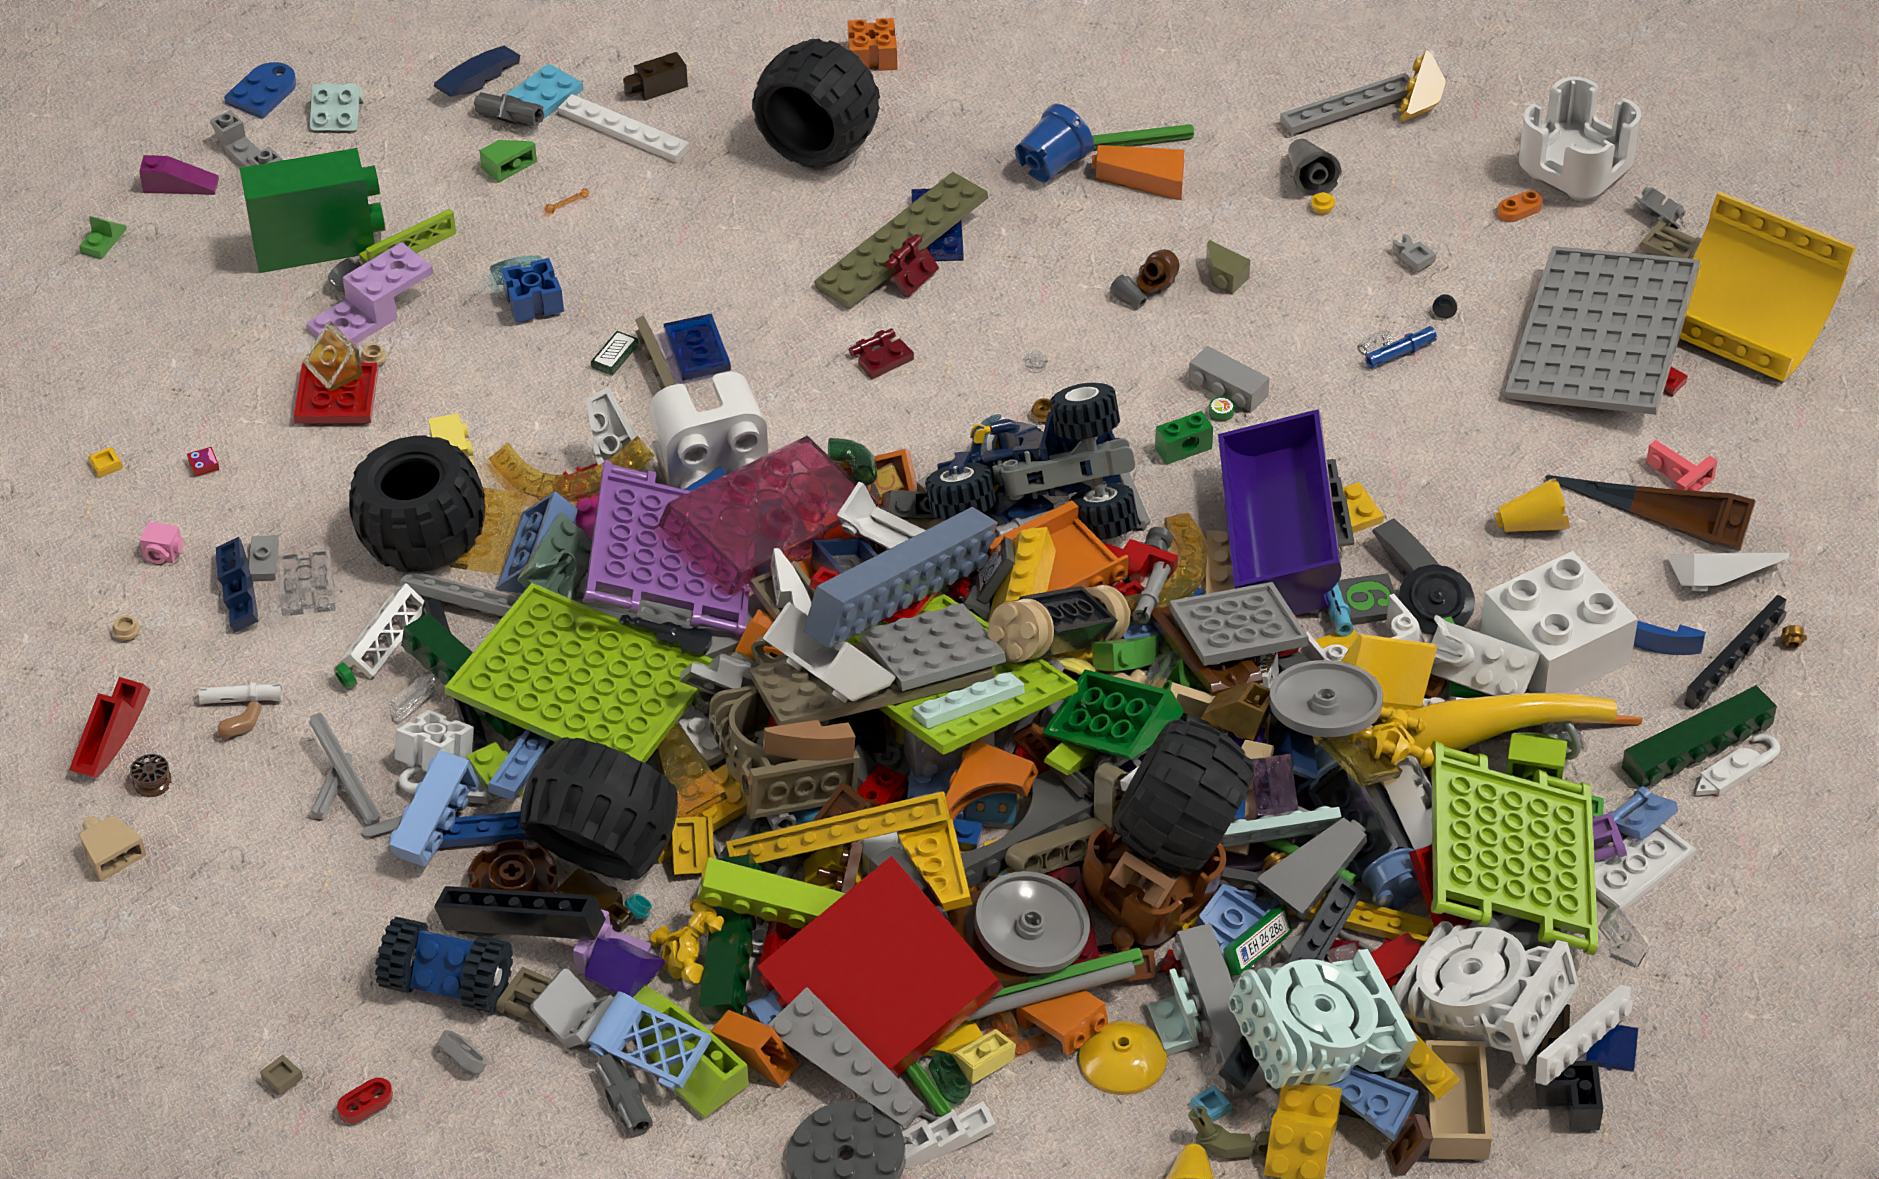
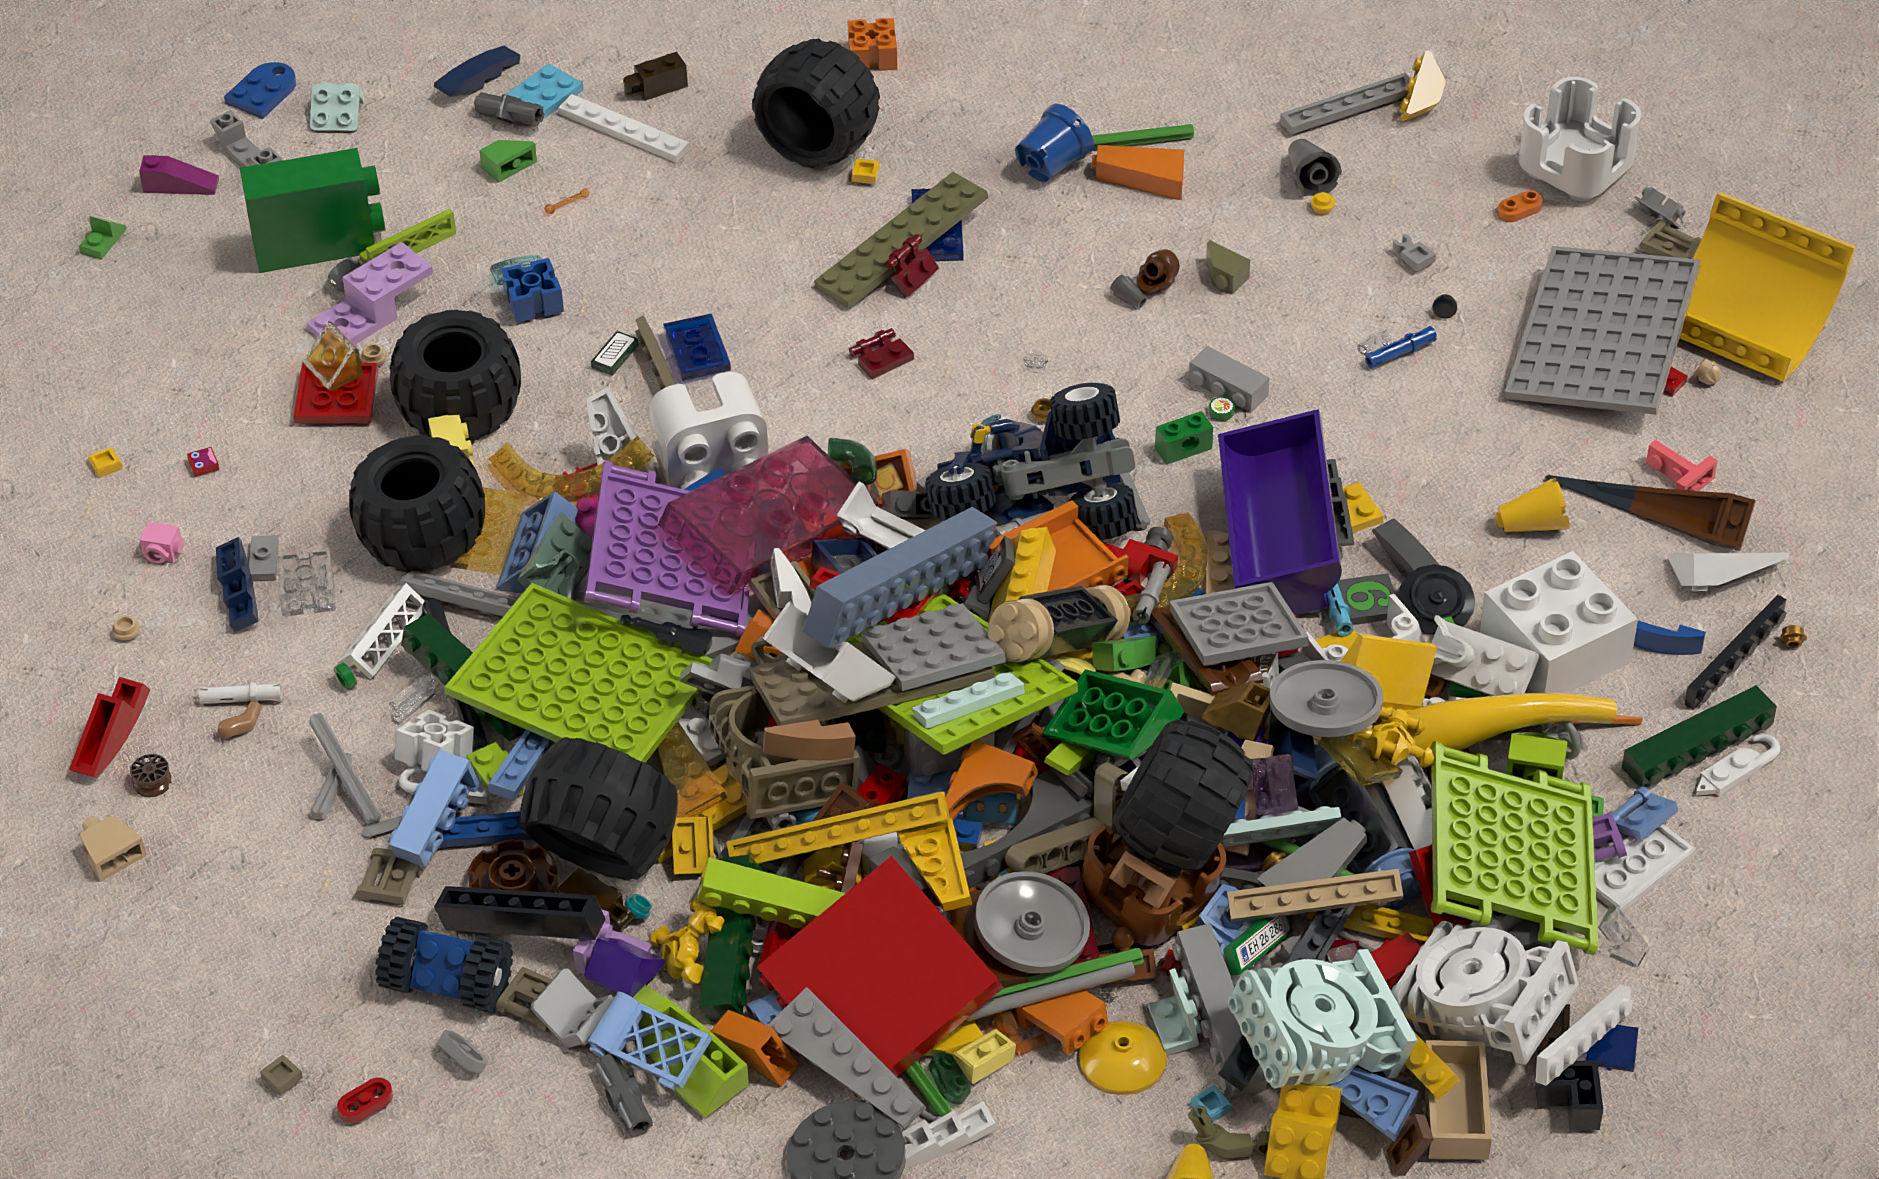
none -> dark tan plate [355,848,420,905]
none -> black tyre [390,309,521,441]
none -> yellow plate [852,159,880,184]
none -> tan plate [1227,869,1403,923]
none -> tan plate [1694,359,1721,385]

